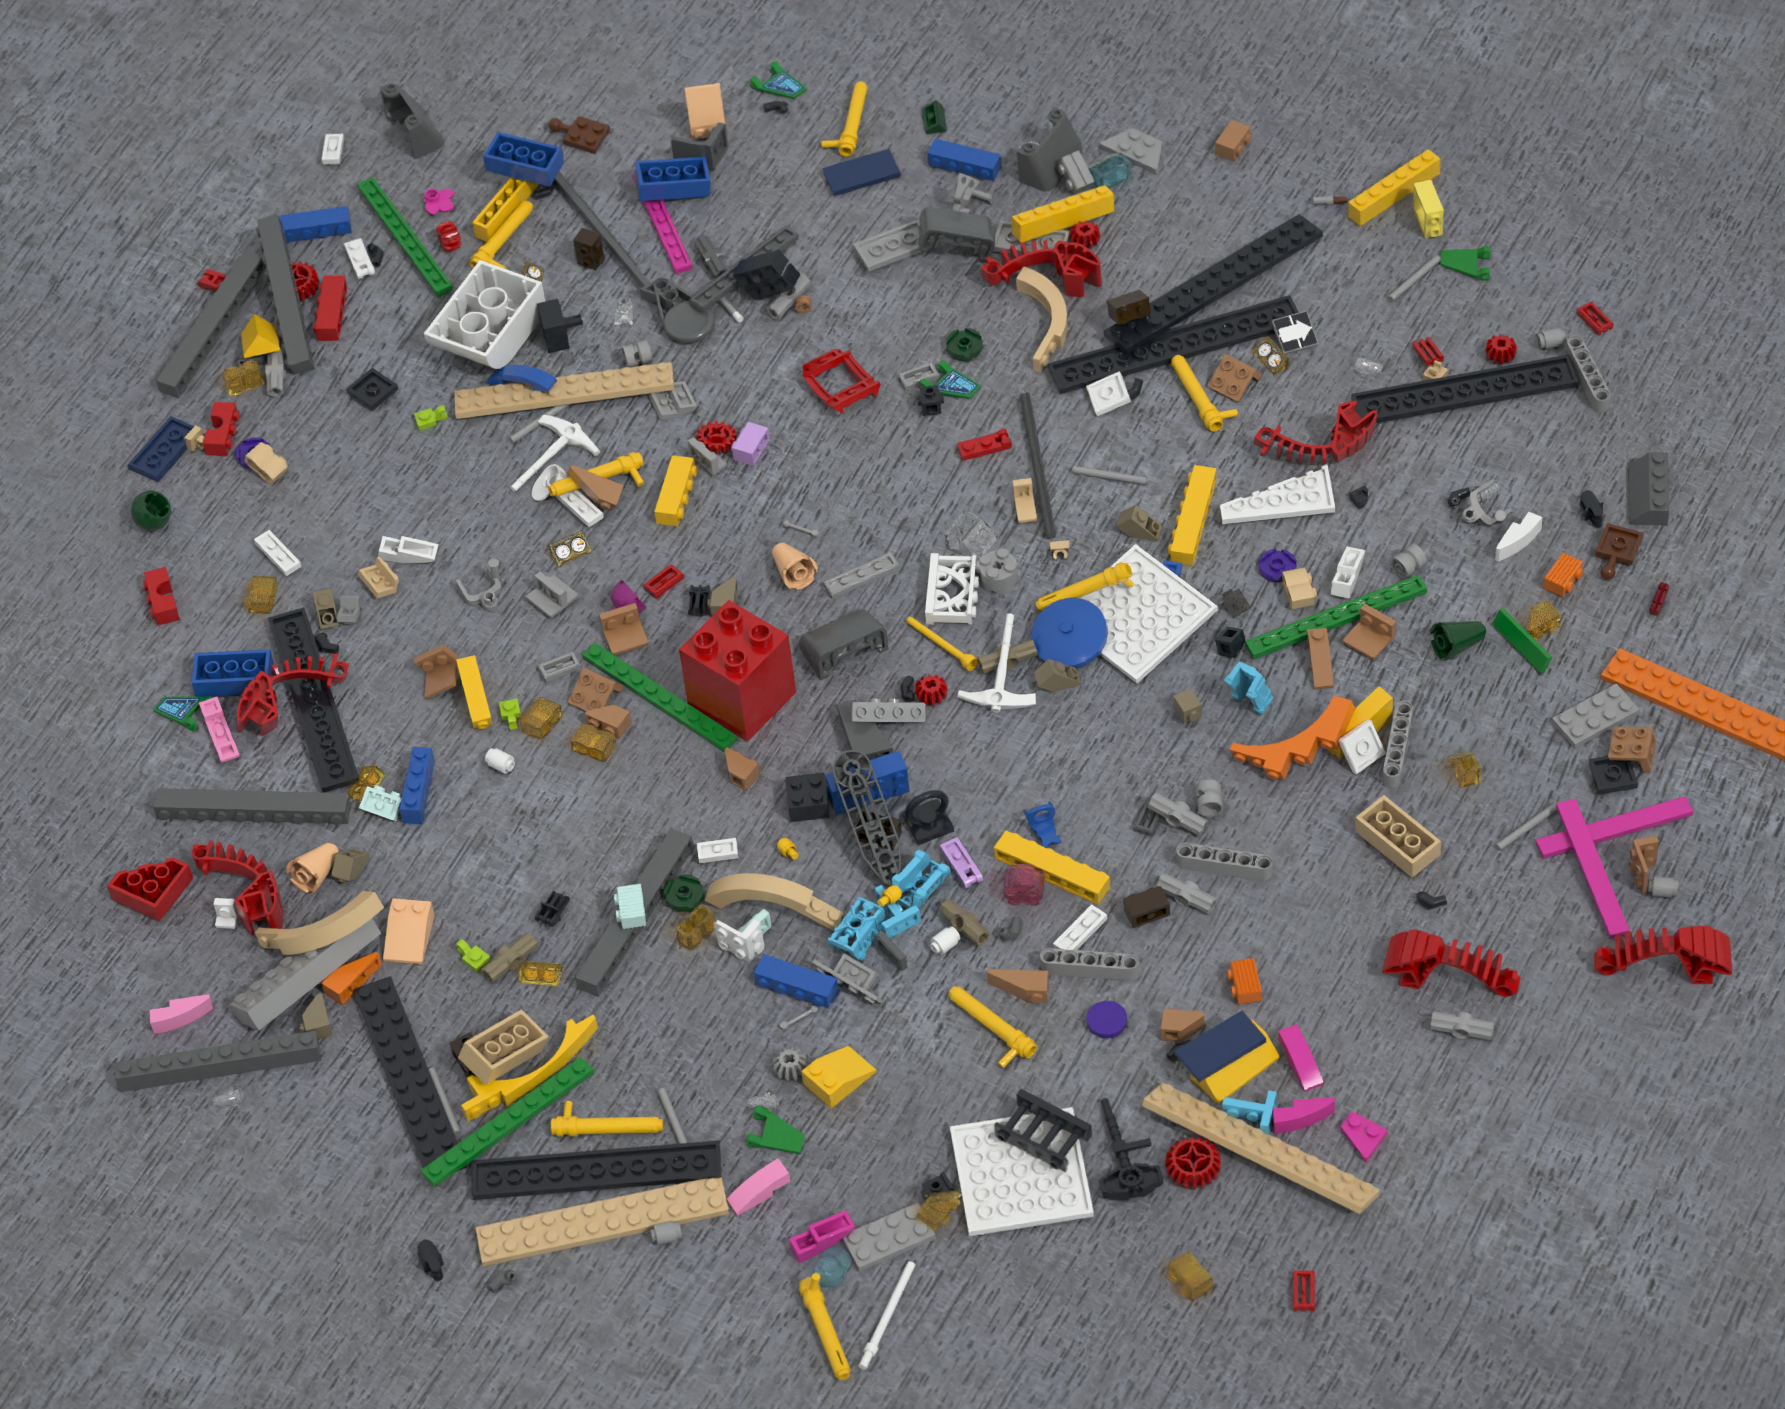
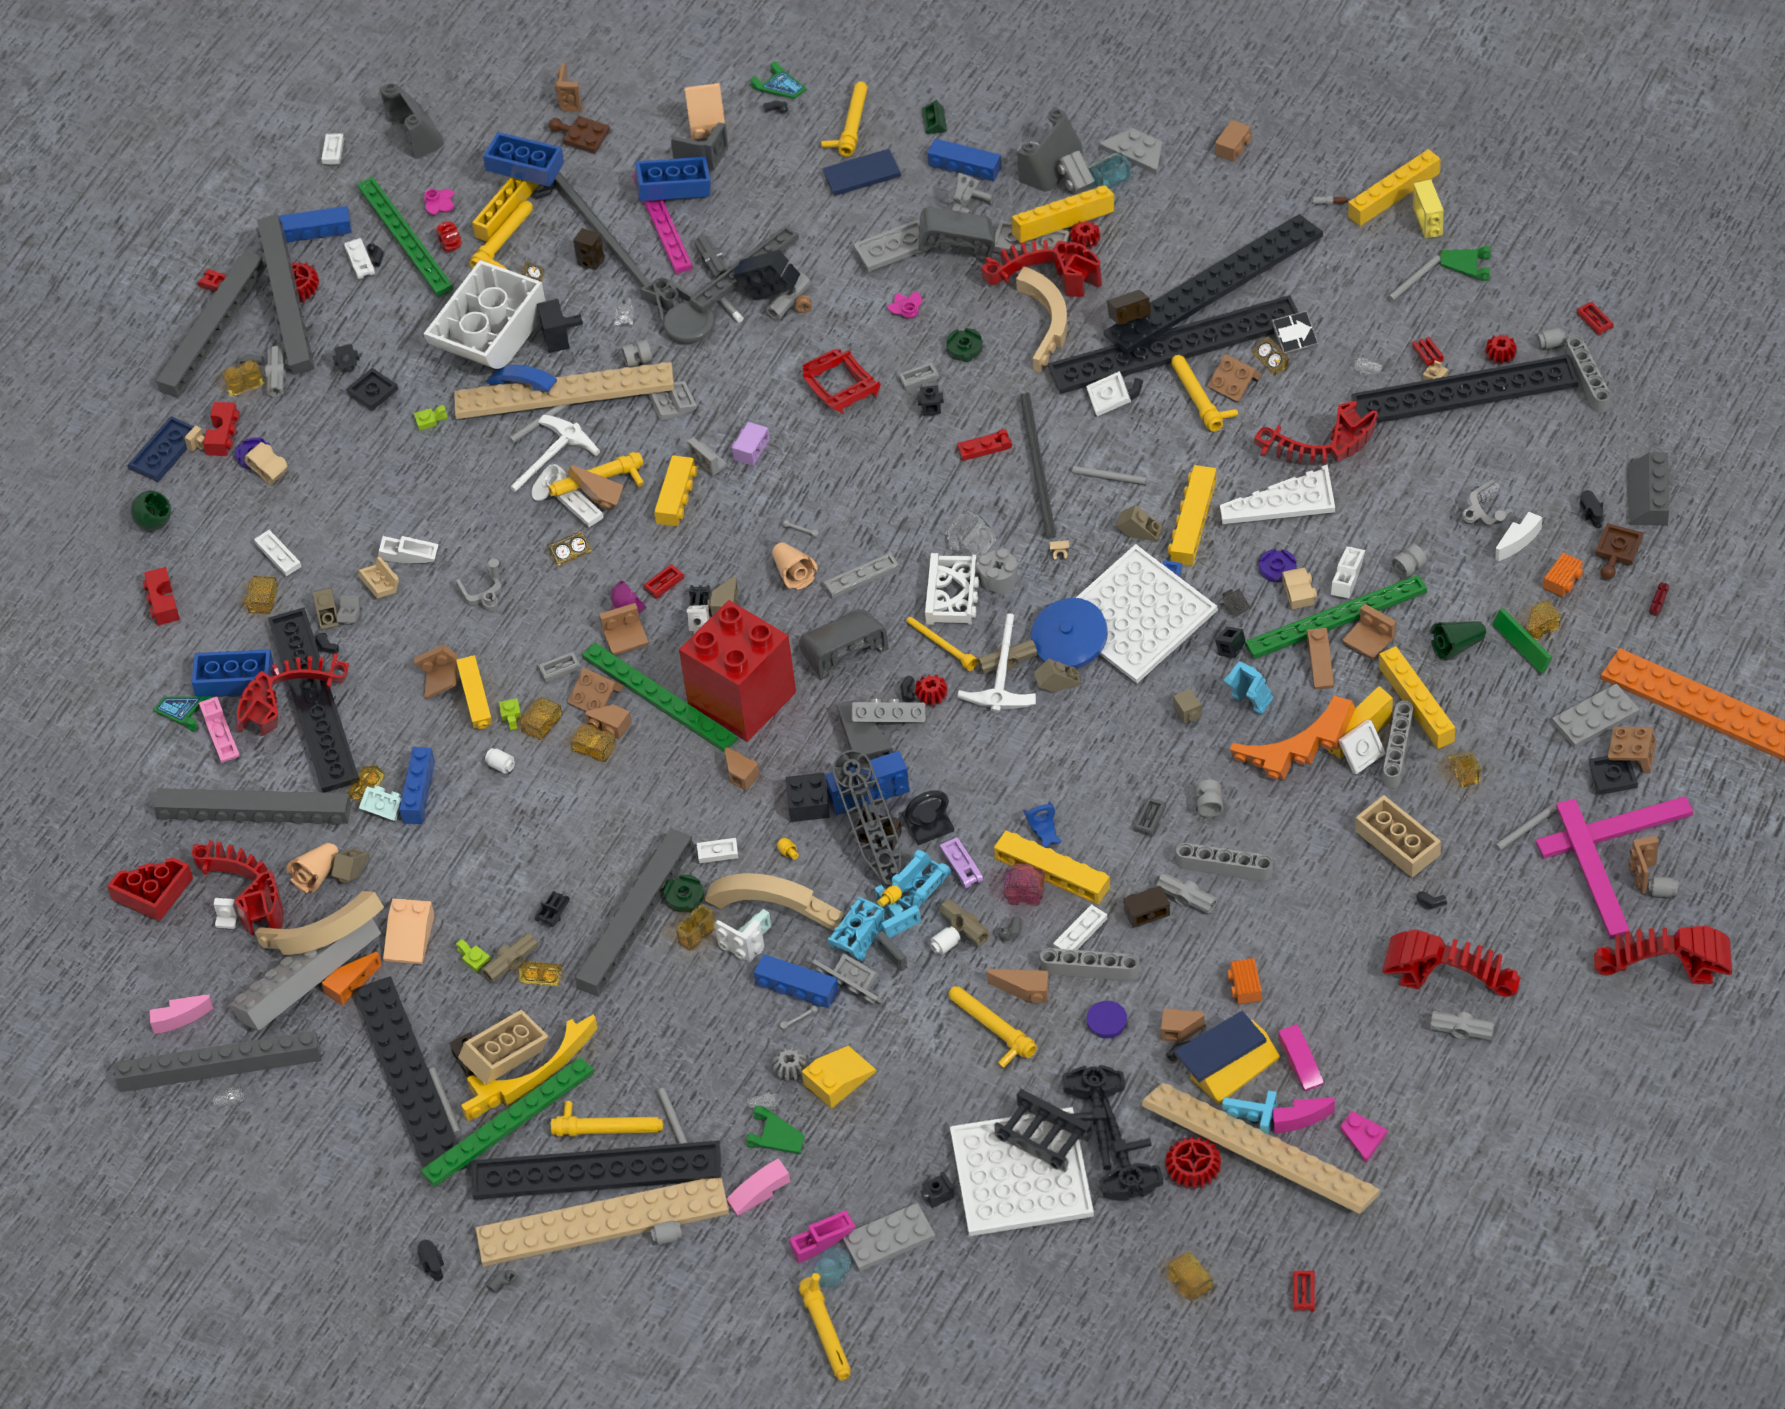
yellow slope [241,314,280,358] -> none
dark tan slope [300,993,333,1039] -> none
red brick [313,275,348,341] -> none
light grey bracket [526,572,578,618] -> none
light aqua brick [614,884,646,929] -> none
red gear [696,420,737,455] -> none
white bar [859,1261,915,1370] -> none
clear yellow slope [916,1190,962,1231] -> none
flag [920,360,981,399] -> none
tan bracket [1012,478,1037,523] -> none
yellow cylinder [1036,562,1134,612] -> none
light grey piece [1147,792,1208,836] -> none
black tile [1349,486,1368,509] -> none
black arm [1448,487,1470,508] -> none
none -> black brick [332,343,360,372]
none -> medium nougat bracket [555,62,582,112]
none -> white brick [687,605,709,634]
none -> dark pink plate [887,291,922,318]
none -> black bar [1062,1065,1125,1170]
none -> yellow brick [1379,646,1455,749]

